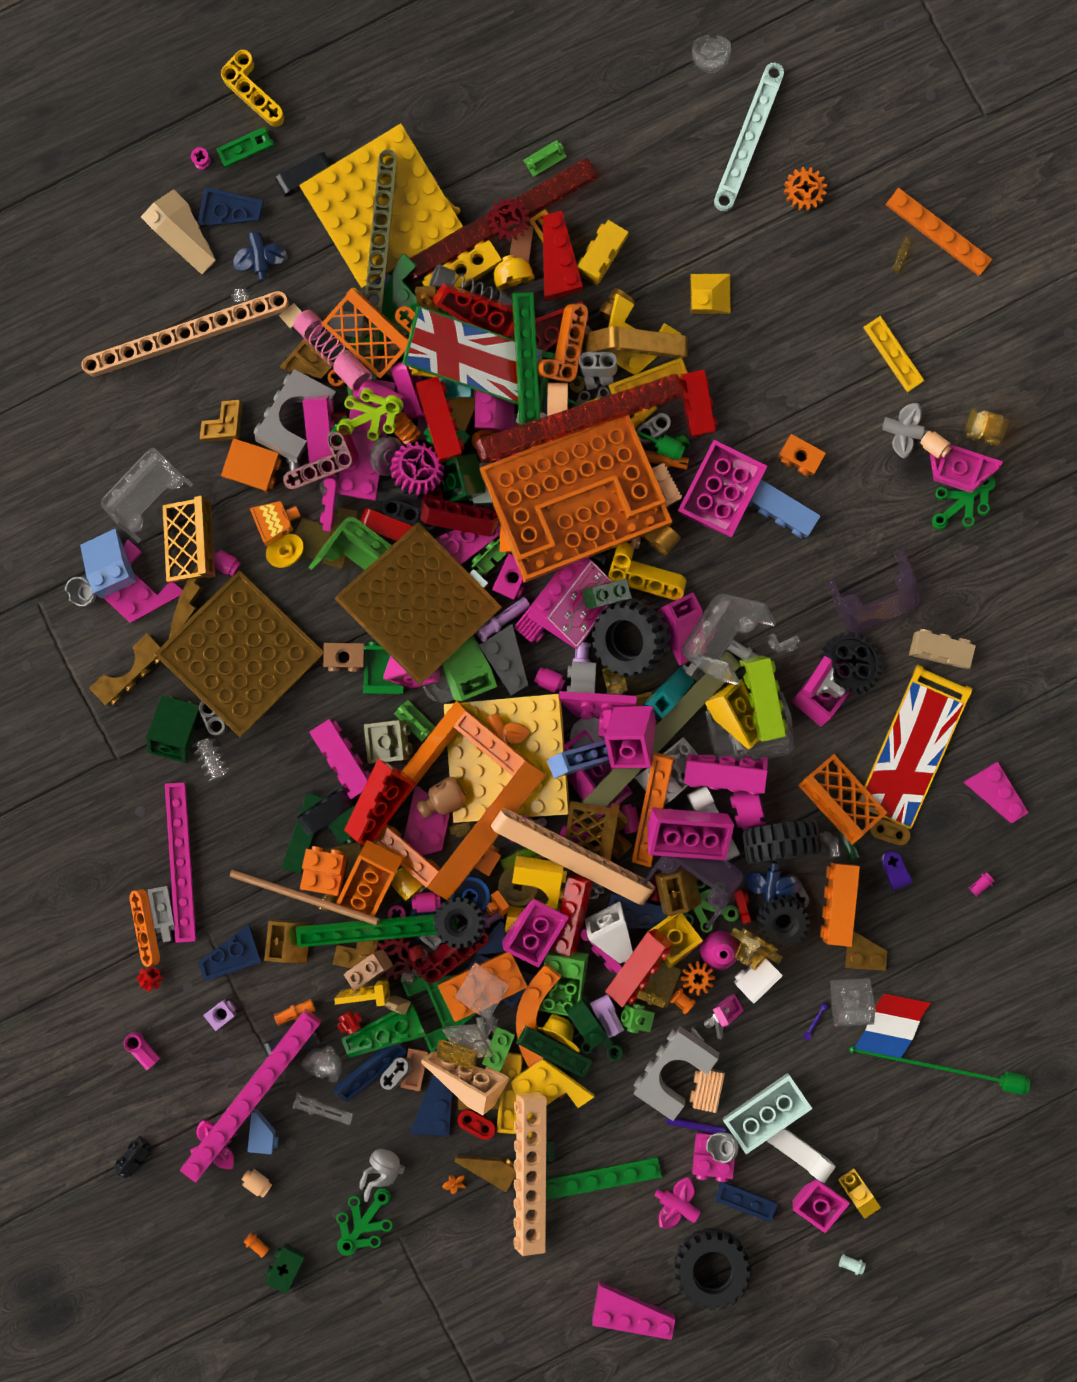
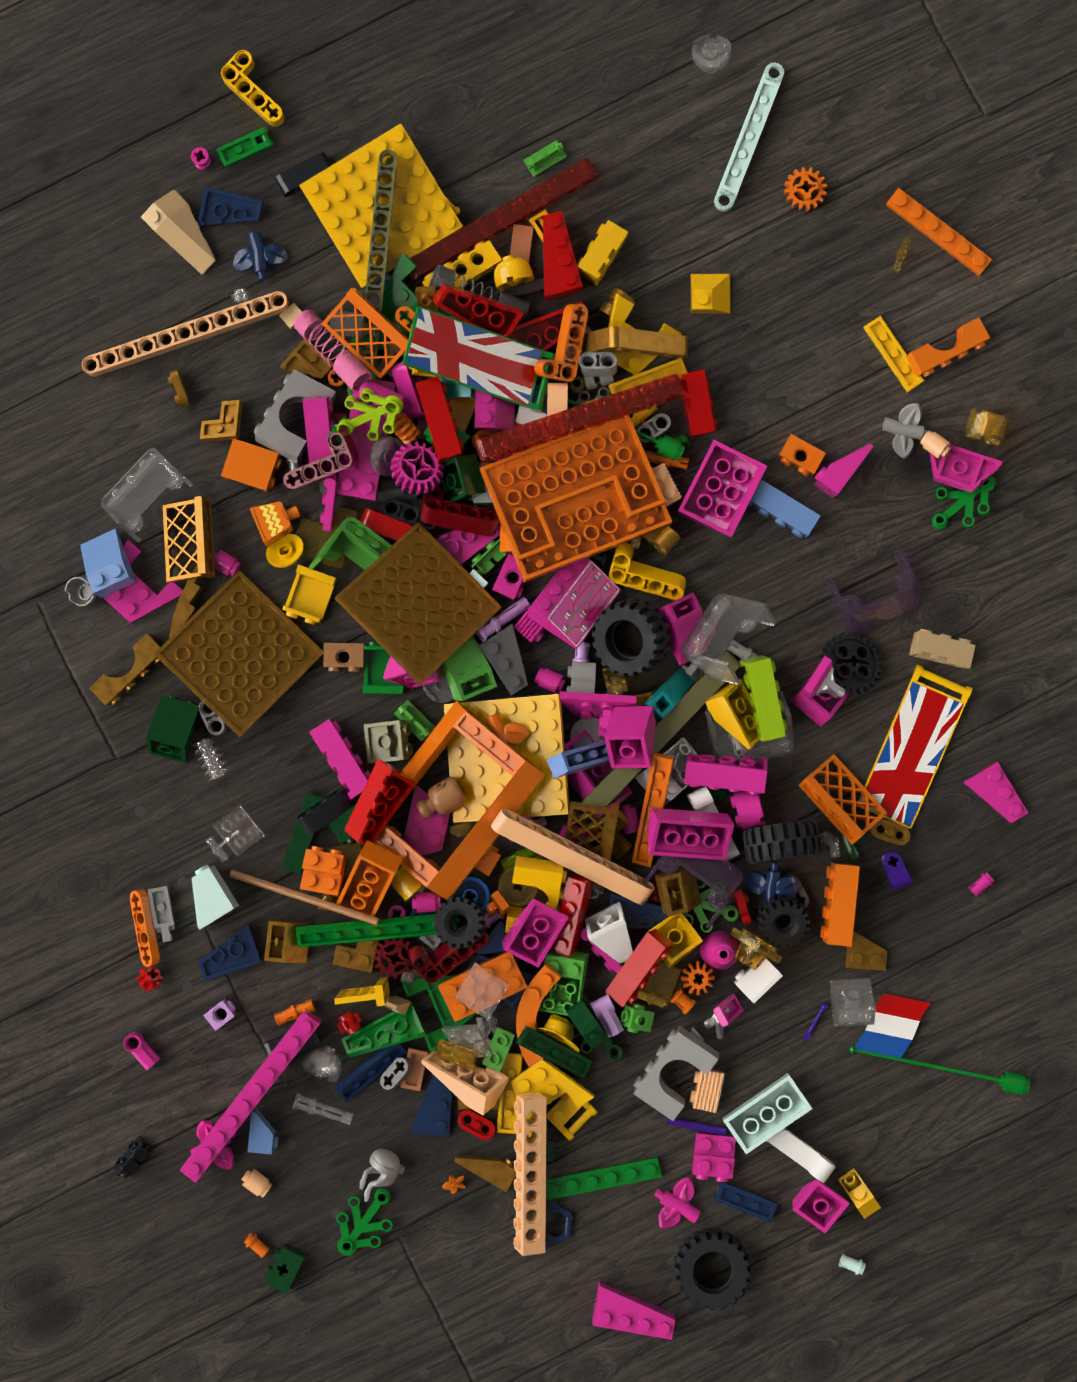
dark pink plate [165,782,197,943] -> none
medium nougat brick [343,949,393,991] -> none
dark red gear [487,197,530,242] -> none
green tile [512,292,542,452] -> none
dark green brick [581,579,631,609] -> none
light grey hair [706,1132,738,1163] -> none
clear bracket [768,633,800,653] -> none
none -> pearl gold plate [167,369,191,409]
none -> light aqua slope [192,865,239,930]
none -> clear plate [205,805,265,863]
none -> yellow panel [282,565,337,626]
none -> dark blue helmet [545,1199,573,1248]
none -> yellow plate [546,1093,598,1141]
none -> green hinge [709,788,727,802]
none -> dark pink slope [814,444,873,499]
none -> orange arch [906,317,990,377]

